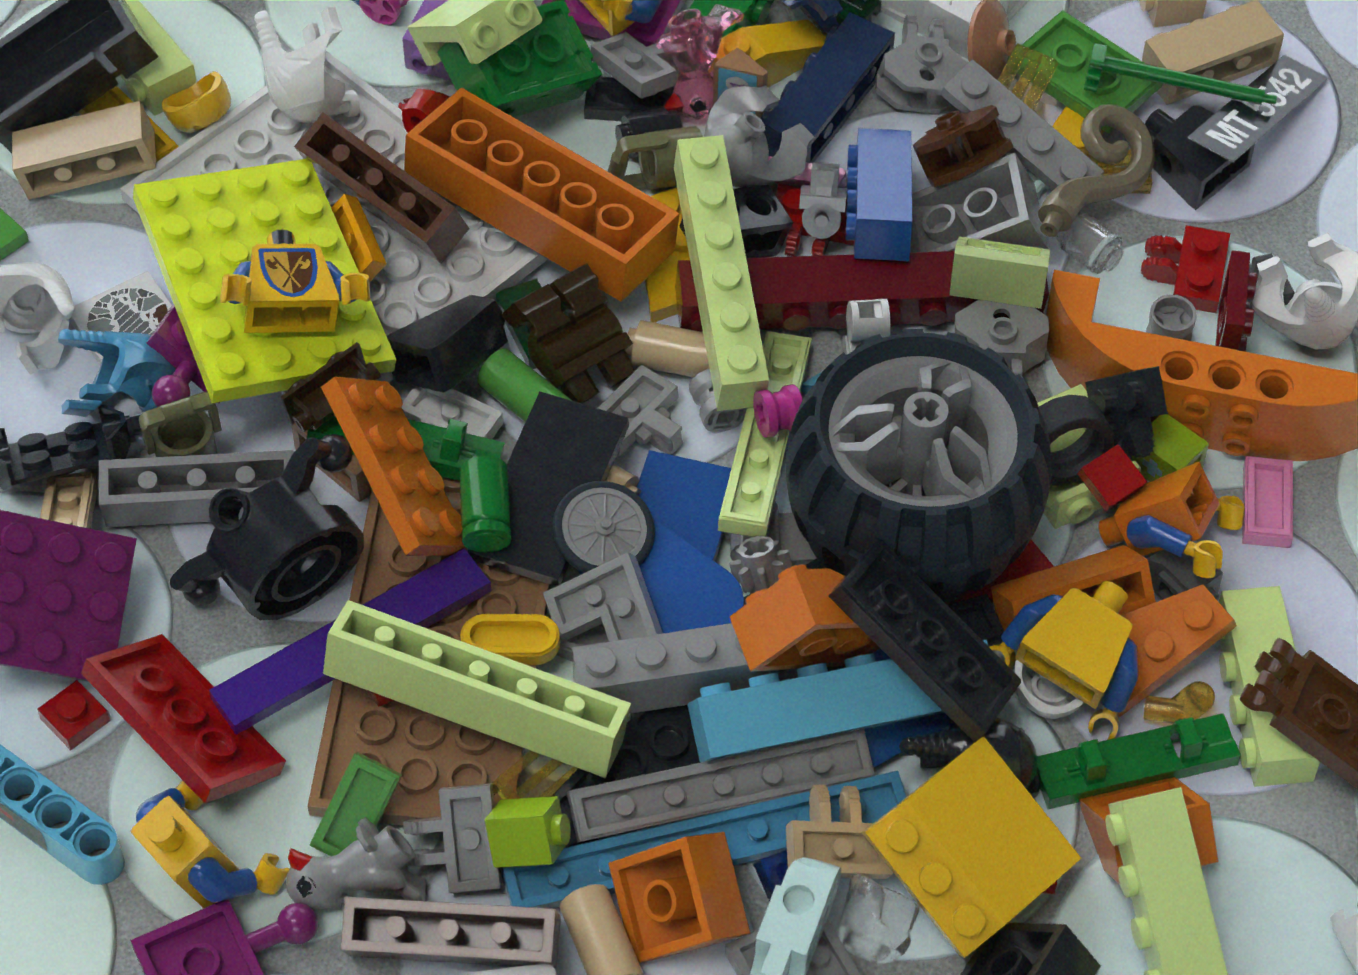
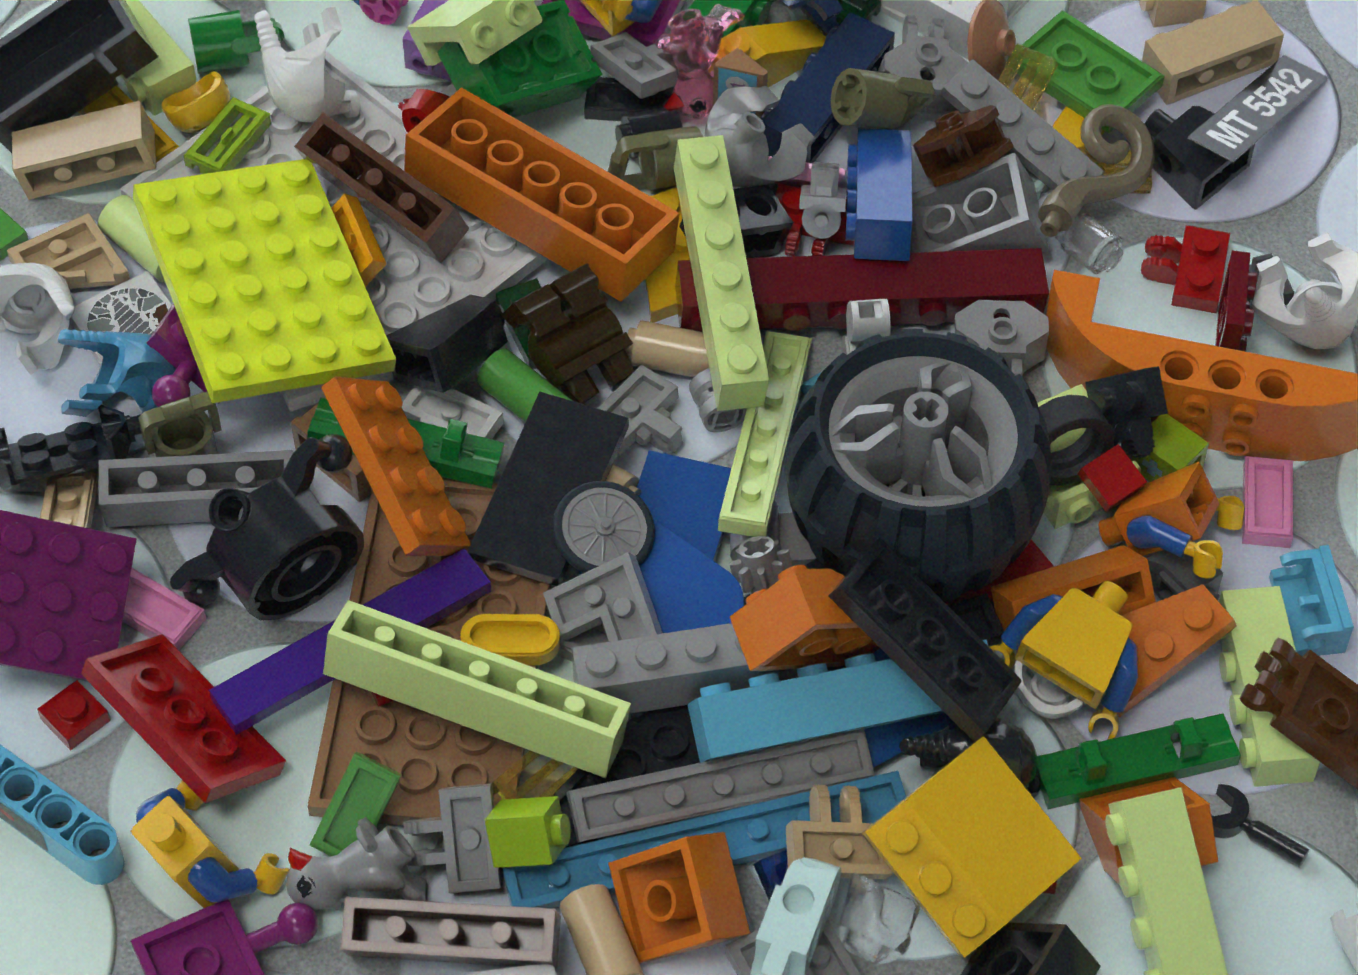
torso [220,229,370,333] -> none
dark brown hinge [280,342,381,432] -> none
green piece [459,456,511,552] -> none
dark pink wheel [753,384,803,438] -> none
yellowish green slope [949,236,1050,309] -> none
green piece [1084,43,1277,105] -> none
clear yellow arm [1144,681,1215,724] -> none
light grey wheel [1146,295,1197,341] -> none
none -> tan wing [7,213,130,289]
none -> yellowish green brick [98,195,165,283]
none -> bright pink tile [122,568,207,650]
none -> lime tile [183,97,272,174]
none -> green piece [188,10,284,74]
none -> olive piece [831,68,936,130]
none -> black piece [1211,784,1310,867]
none -> medium azure hinge [1269,545,1354,656]

